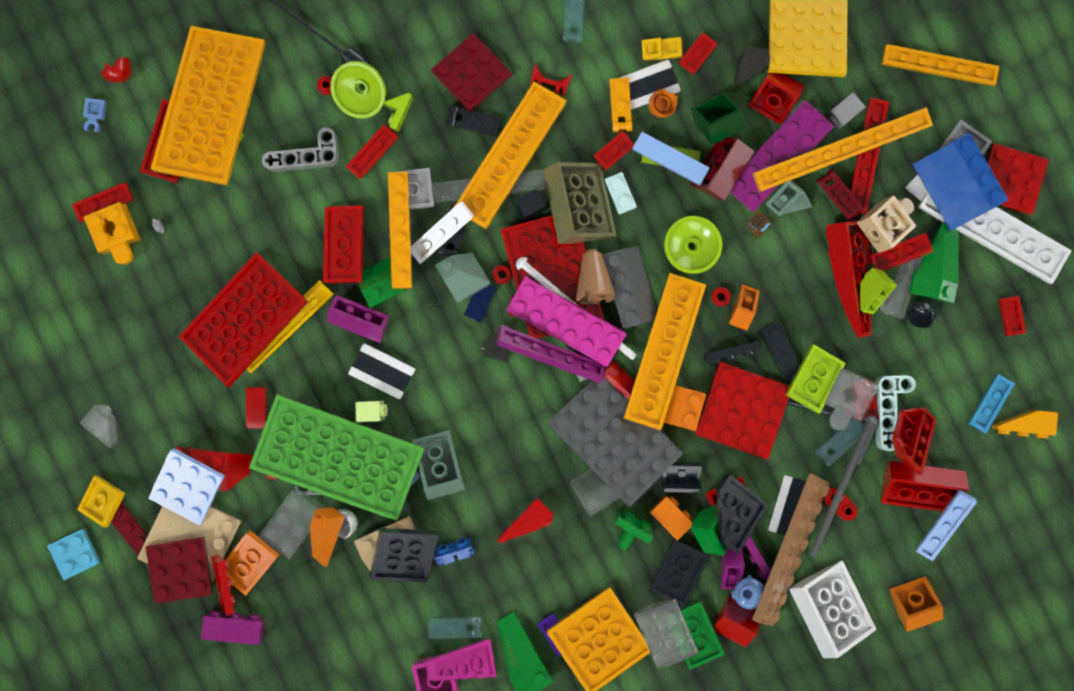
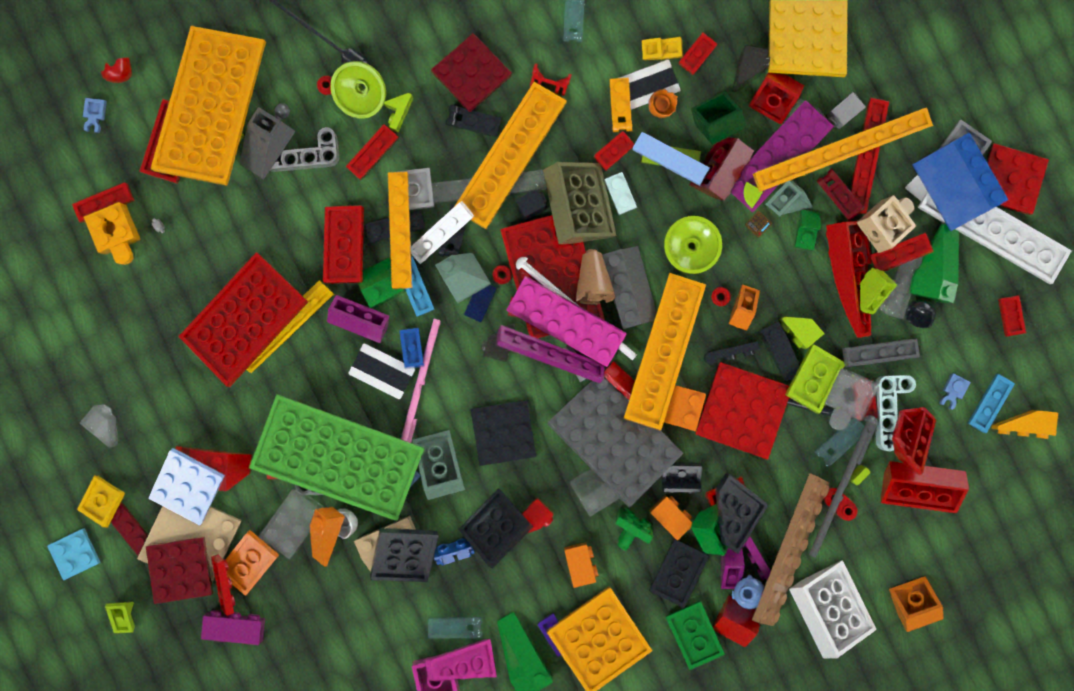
red slope [246,387,268,428] -> none
yellowish green brick [356,401,388,422] -> none
clear slope [634,599,698,668] -> none
sticker [768,475,806,535] -> none
light orange plate [881,44,999,86] -> none
light blue tile [915,490,977,561] -> none
none -> lime slope [105,602,135,633]
none -> dark grey slope [240,103,295,180]
none -> black plate [365,210,426,243]
none -> blue plate [400,328,424,369]
none -> bright pink bar [401,319,441,442]
none -> dark azure plate [405,256,435,317]
none -> black plate [458,488,533,569]
none -> black plate [471,400,536,466]
none -> orange brick [564,542,598,588]
none -> lime tile [744,182,763,208]
none -> lime slope [779,317,824,349]
none -> green slope [794,210,821,251]
none -> dark grey tile [842,338,920,367]
none -> lime tile [849,465,870,485]
none -> medium blue plate [939,373,971,410]

